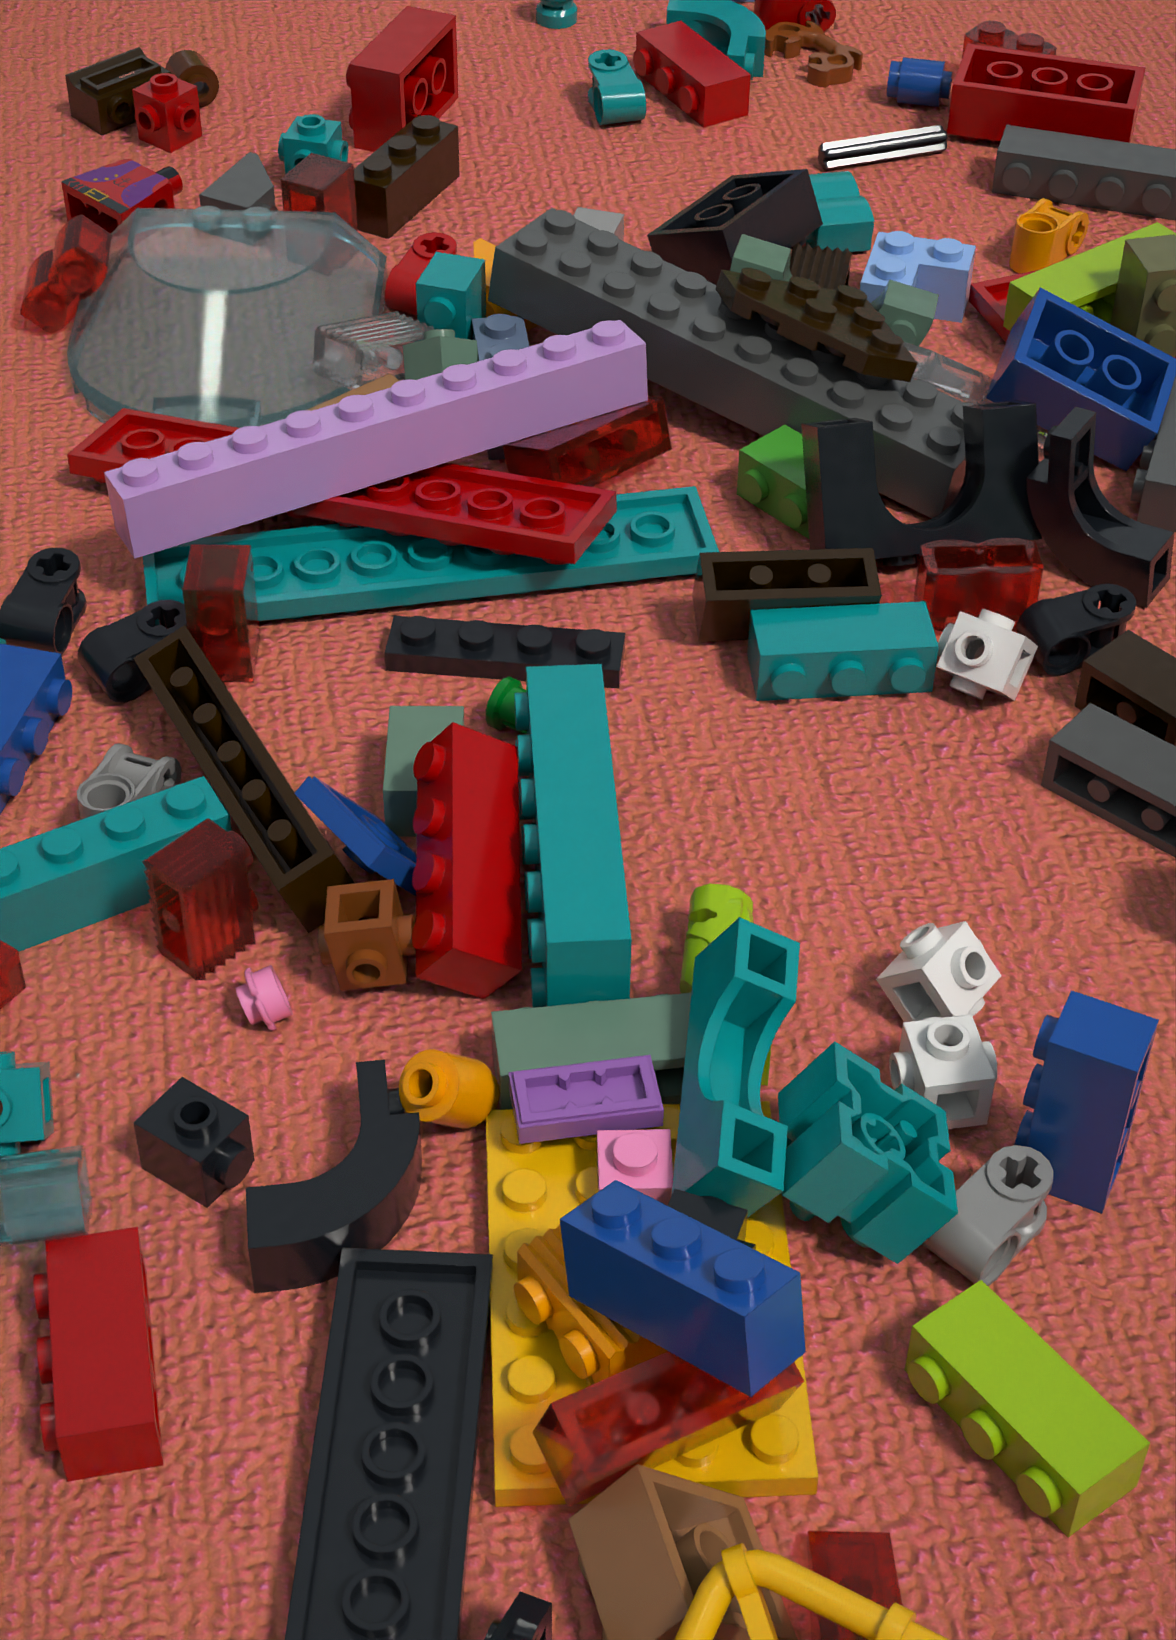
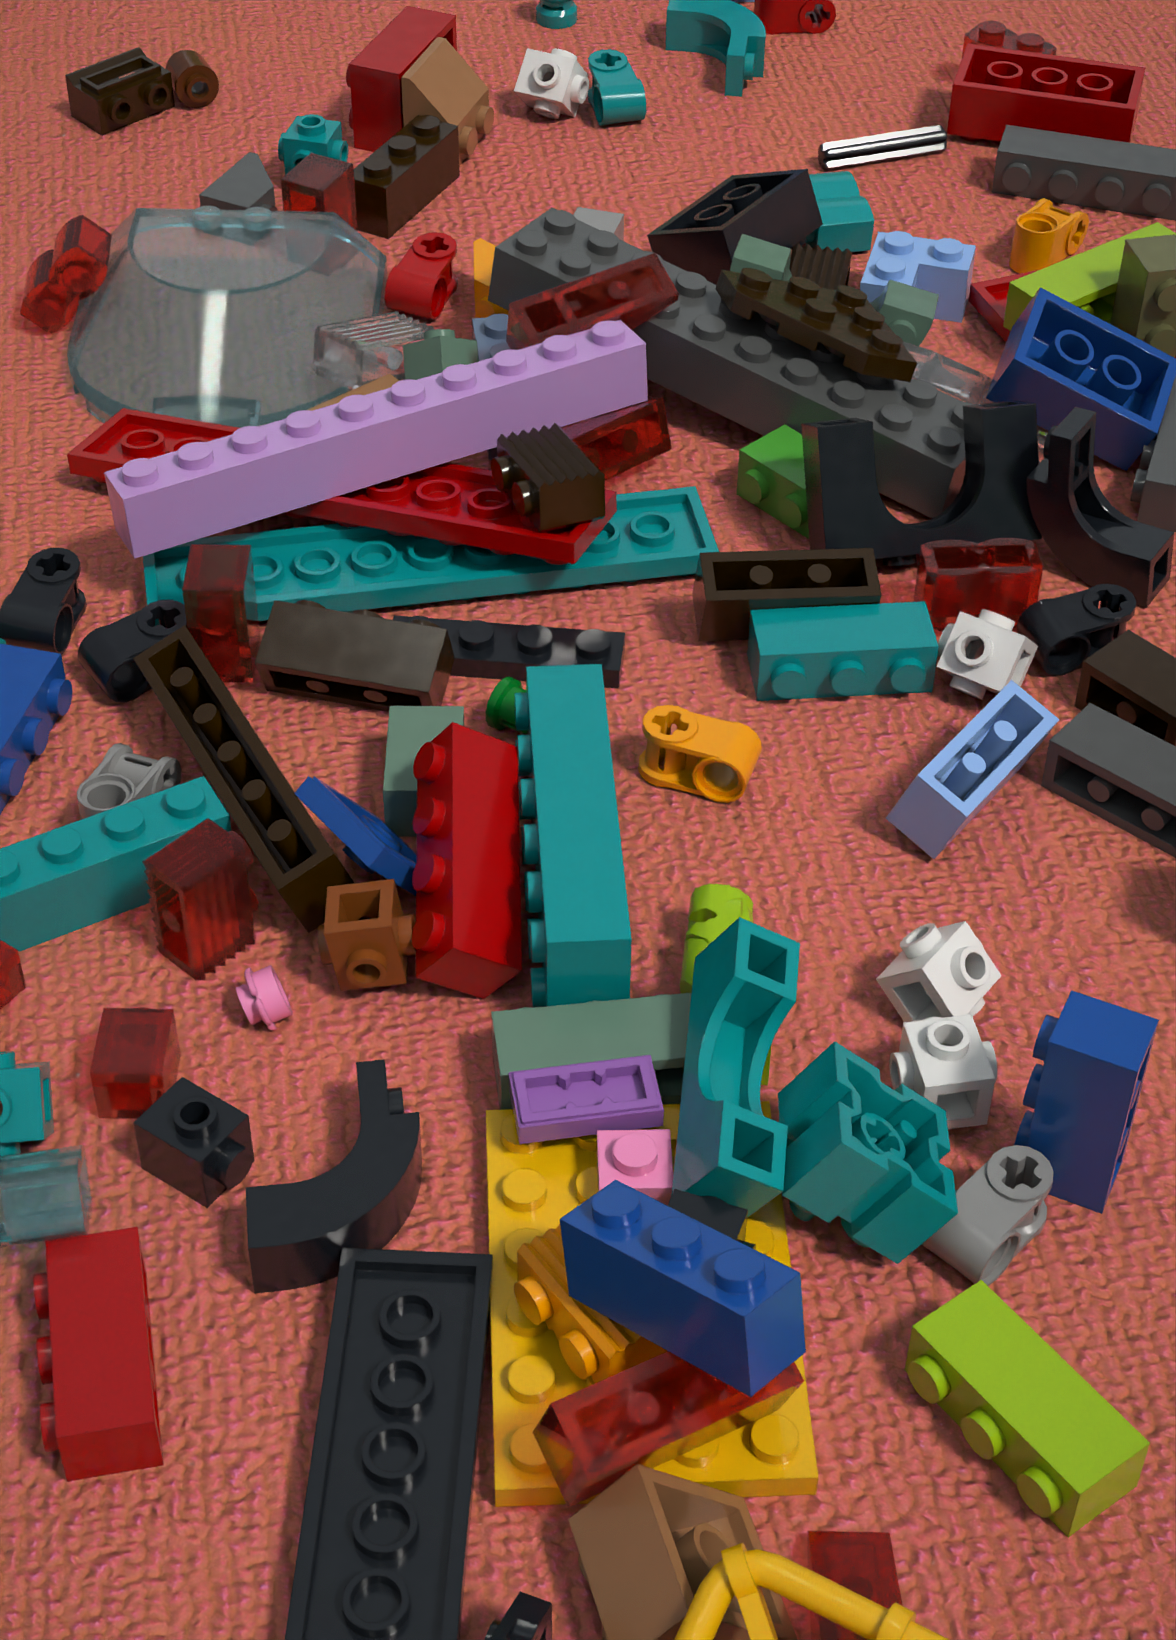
red torso [61,159,183,256] -> none
red brick [132,73,202,153] -> none
light orange brick [399,1049,500,1129] -> none
teal brick [416,252,487,341] -> none
red brick [633,21,751,128] -> none
dark orange helmet [765,21,863,88] -> none
blue brick [887,57,953,107] -> none
none -> clear red brick [90,1007,181,1119]
none -> dark brown brick [254,600,455,712]
none -> medium nougat slope [401,37,494,166]
none -> dark brown brick [491,423,605,533]
none -> clear red slope [506,253,679,350]
none -> white brick [514,48,589,119]
none -> light orange piece [638,705,762,803]
none -> light blue brick [886,680,1060,859]

